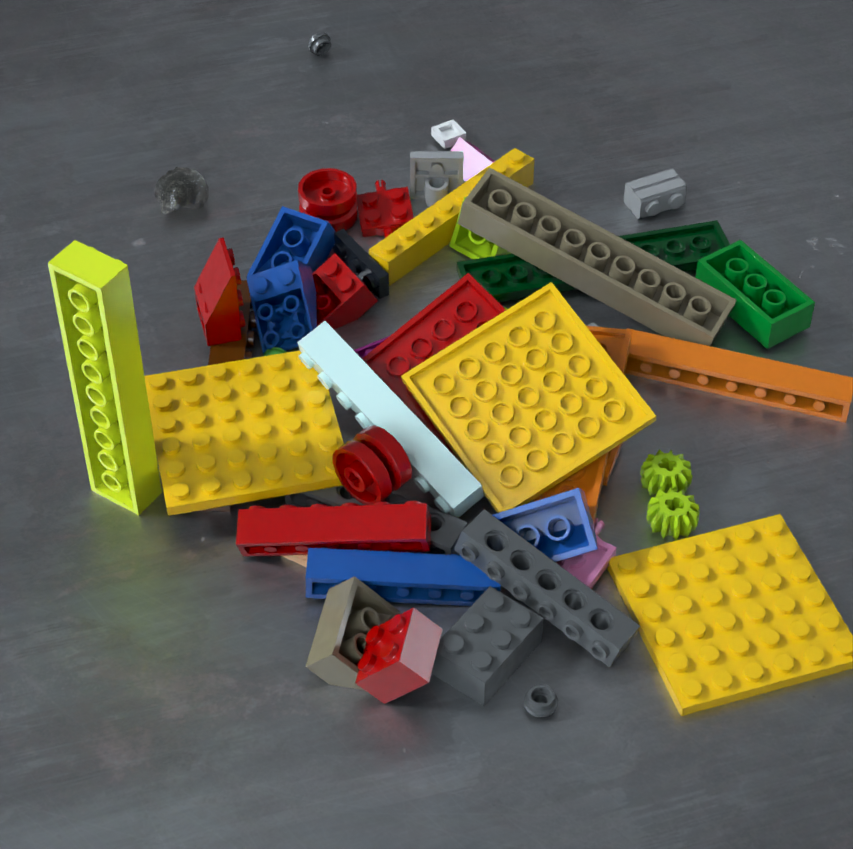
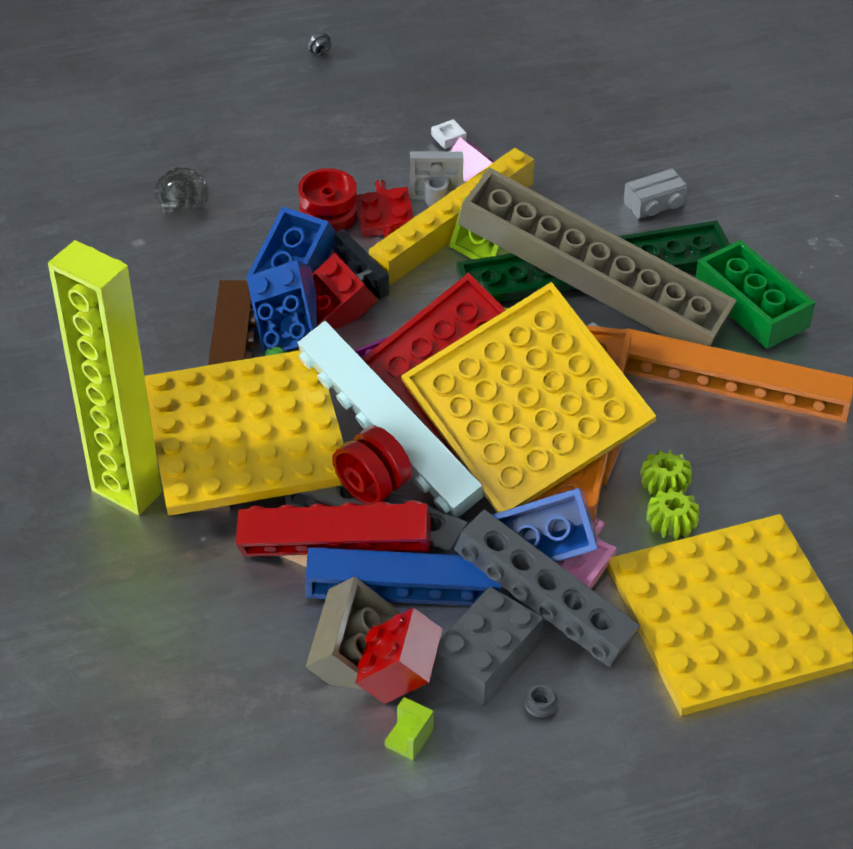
red slope [194,237,245,346] -> none
none -> lime panel [385,697,434,760]

